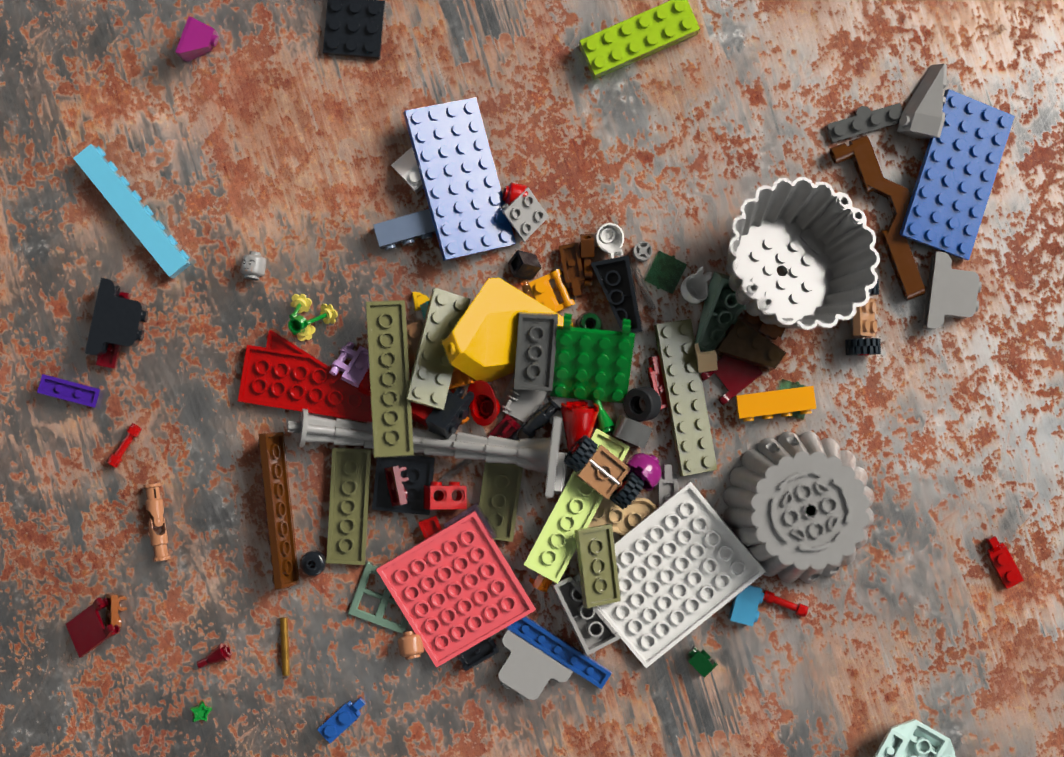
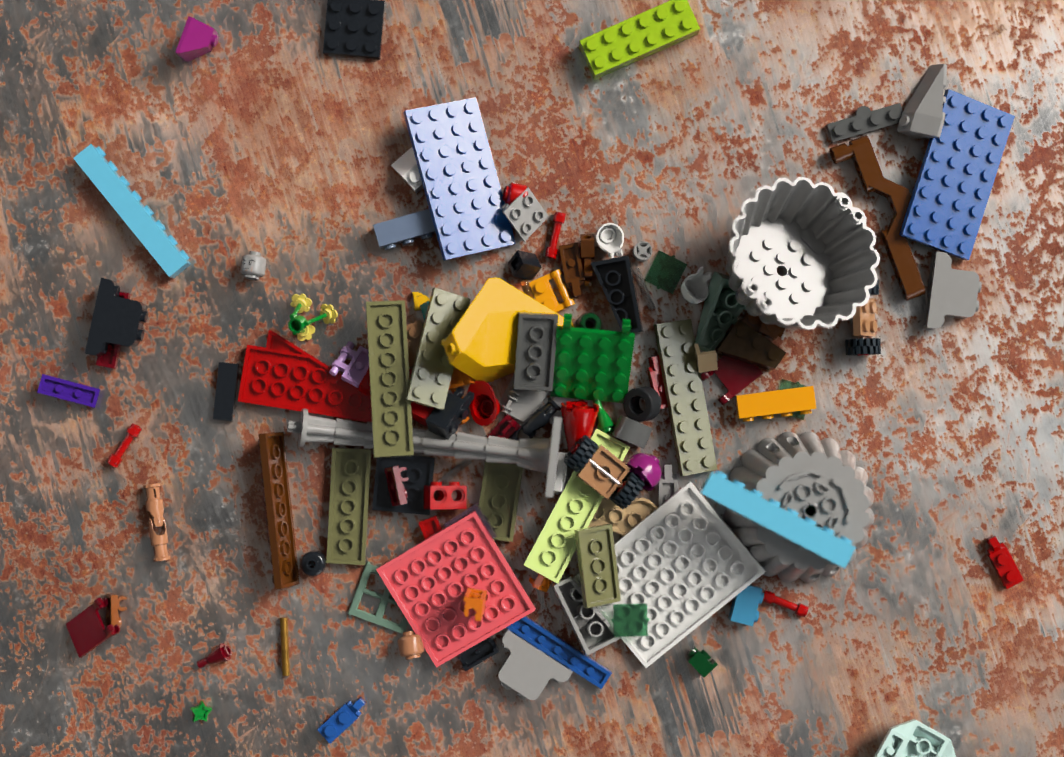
none -> black tile [213,362,239,421]
none -> orange hinge [464,588,487,621]
none -> red bar [545,212,566,259]
none -> clear green piece [611,603,649,637]
none -> medium azure brick [699,470,856,569]

